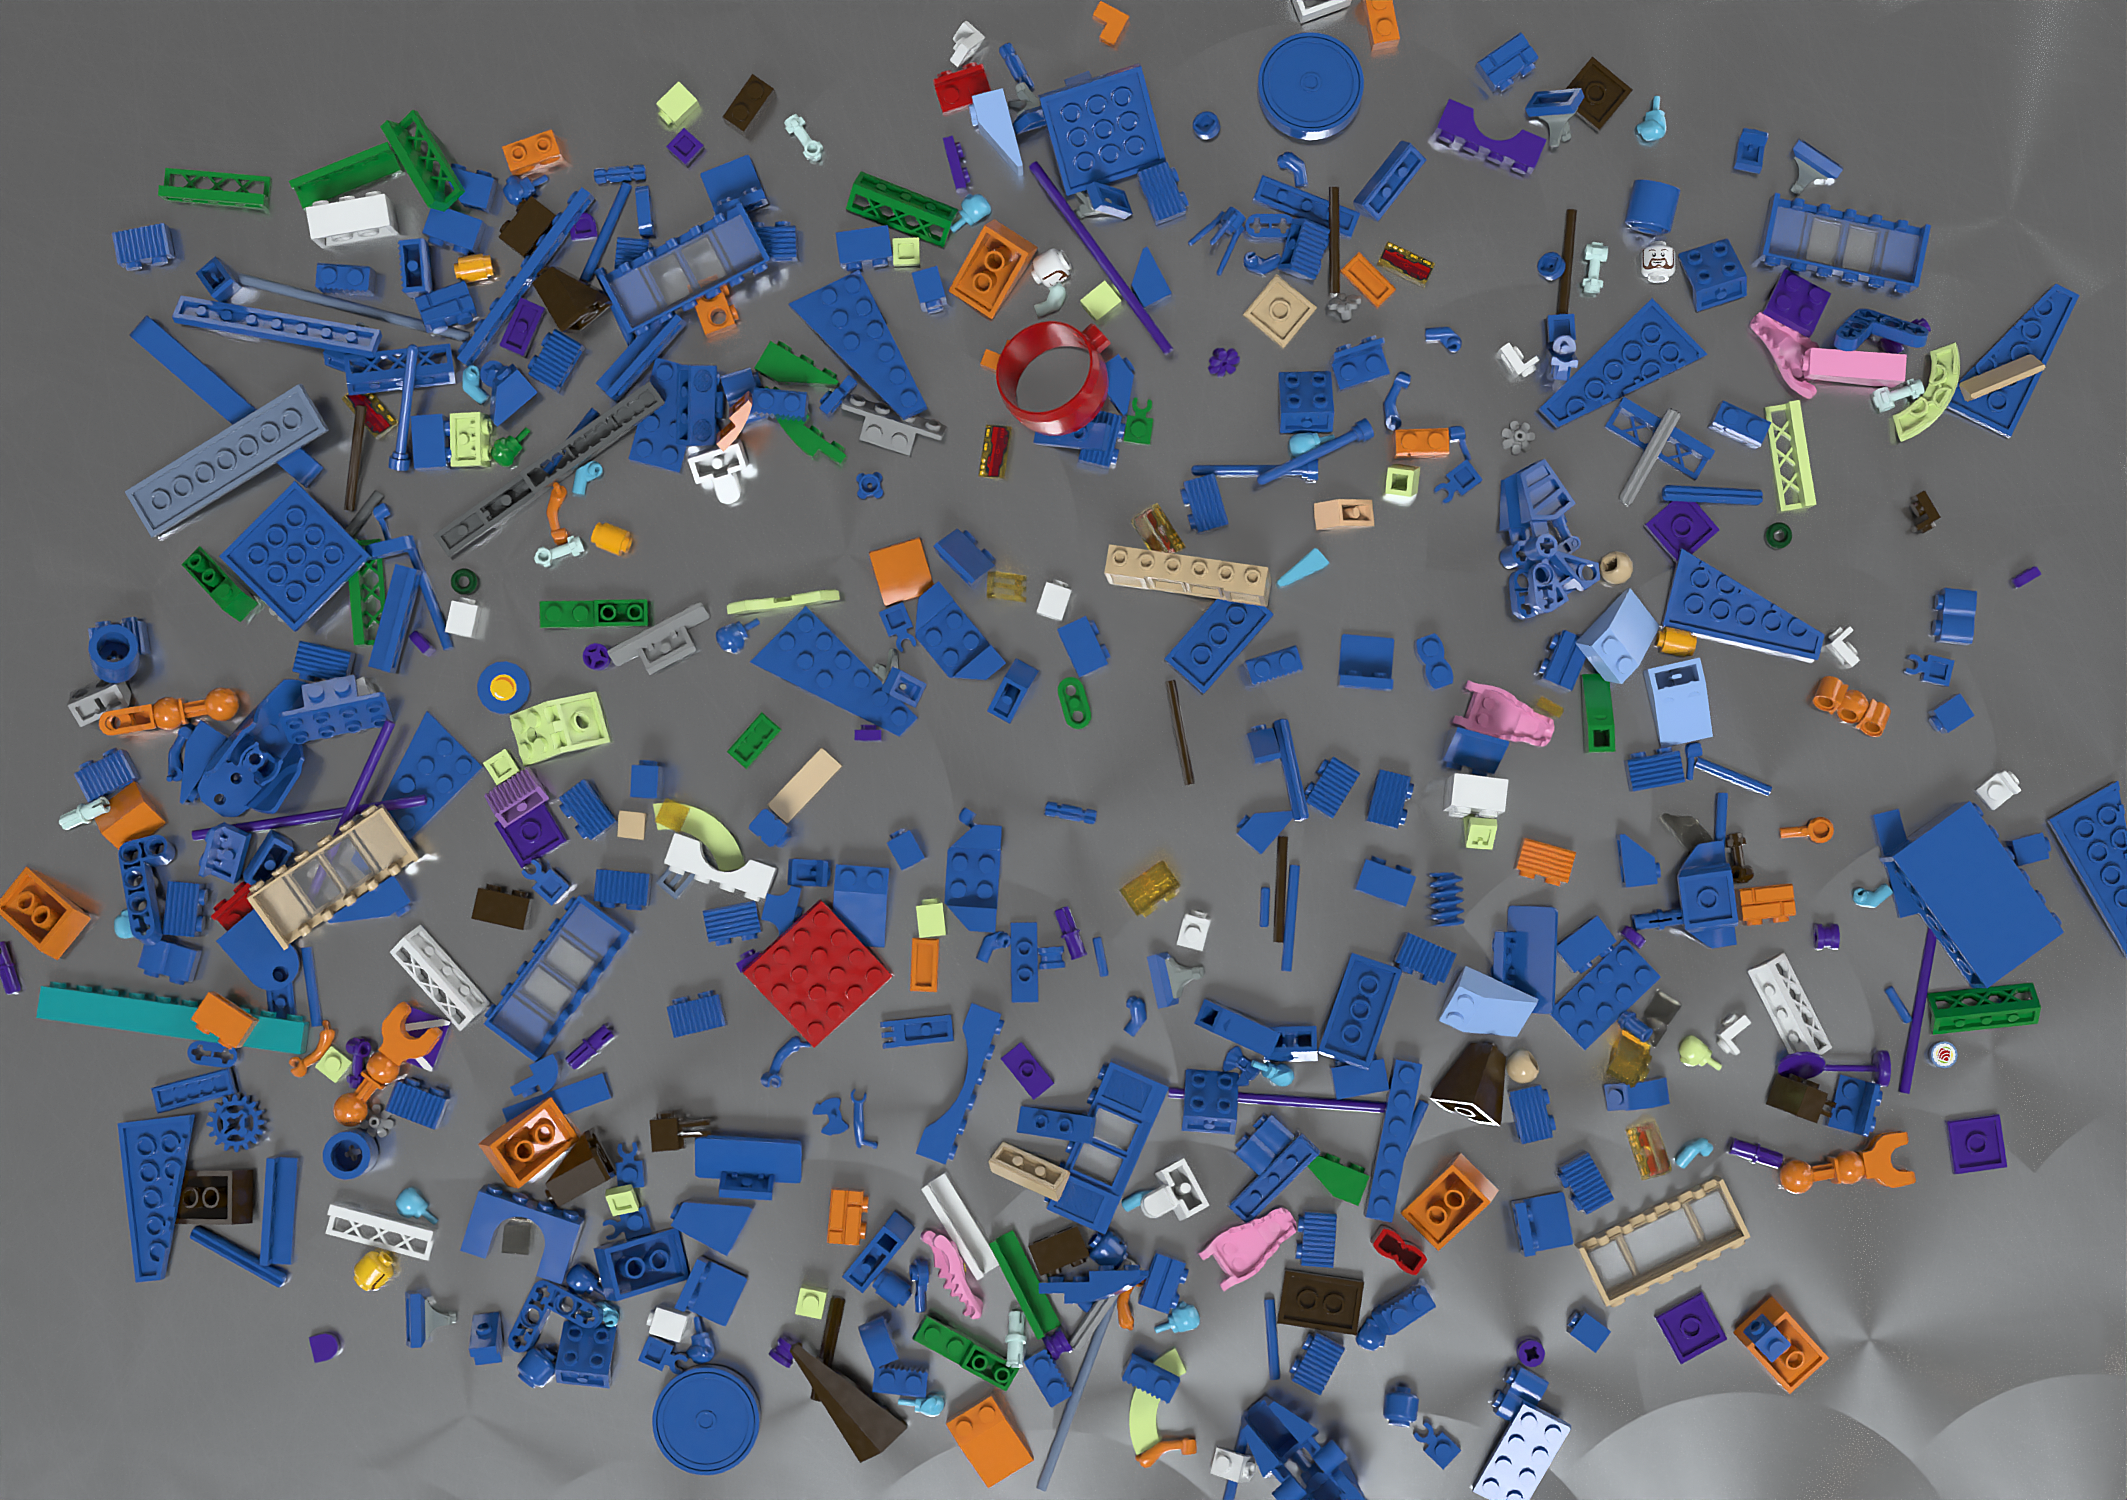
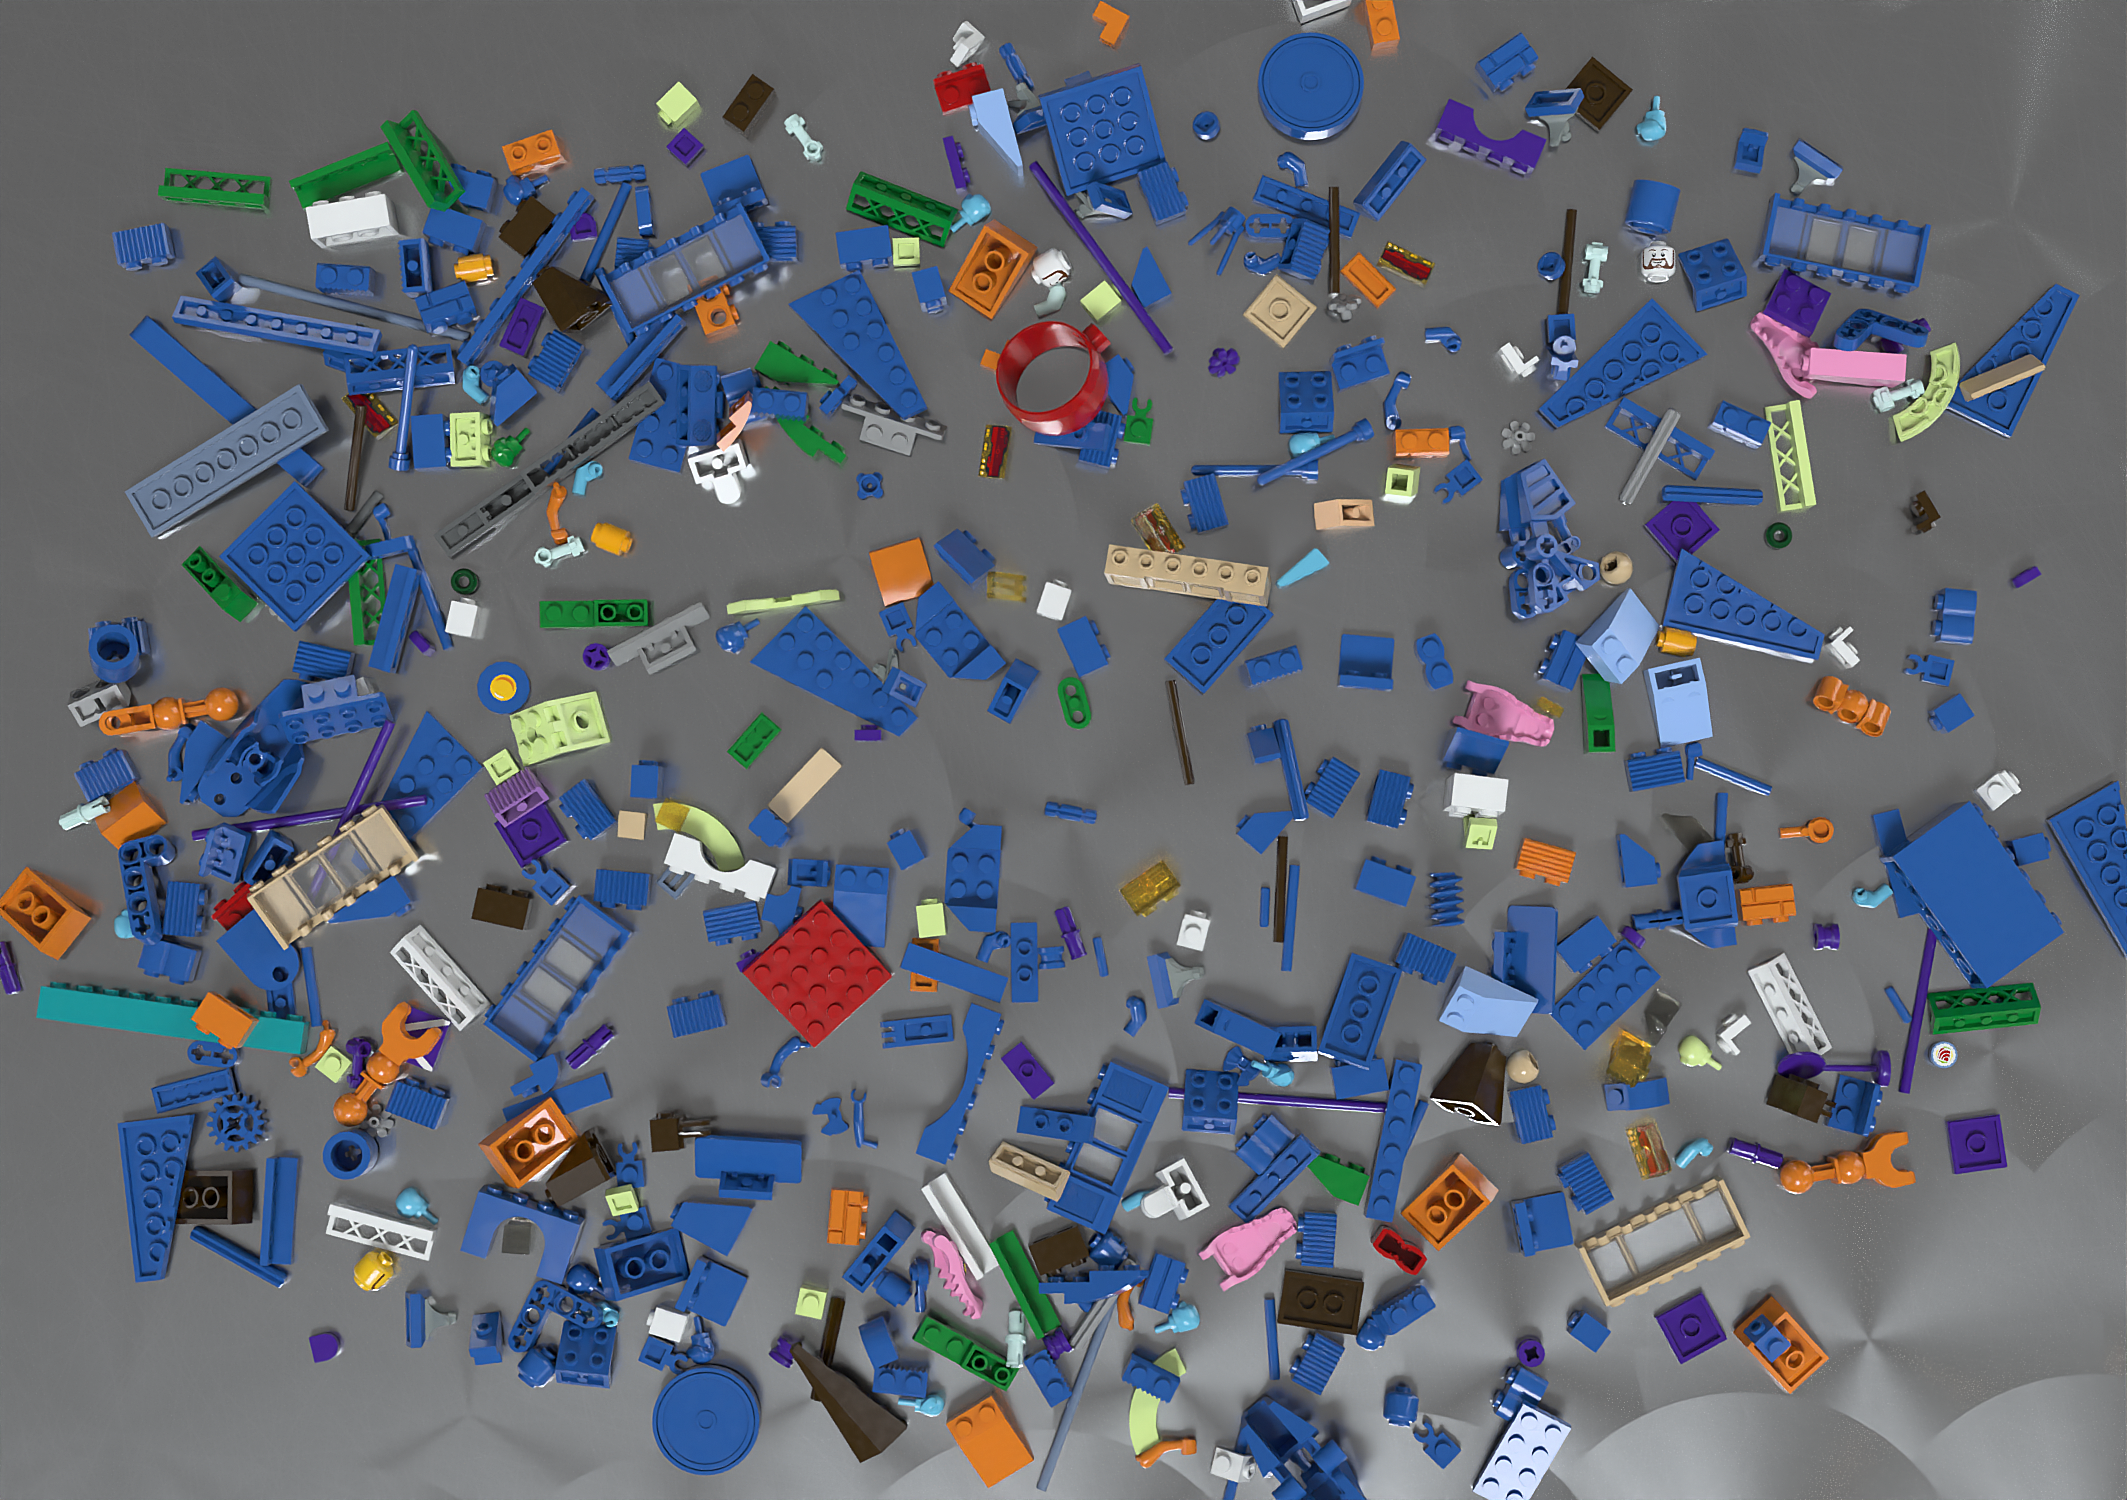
blue pin [1618,1011,1653,1043] -> none
none -> blue tile [899,942,1008,1003]

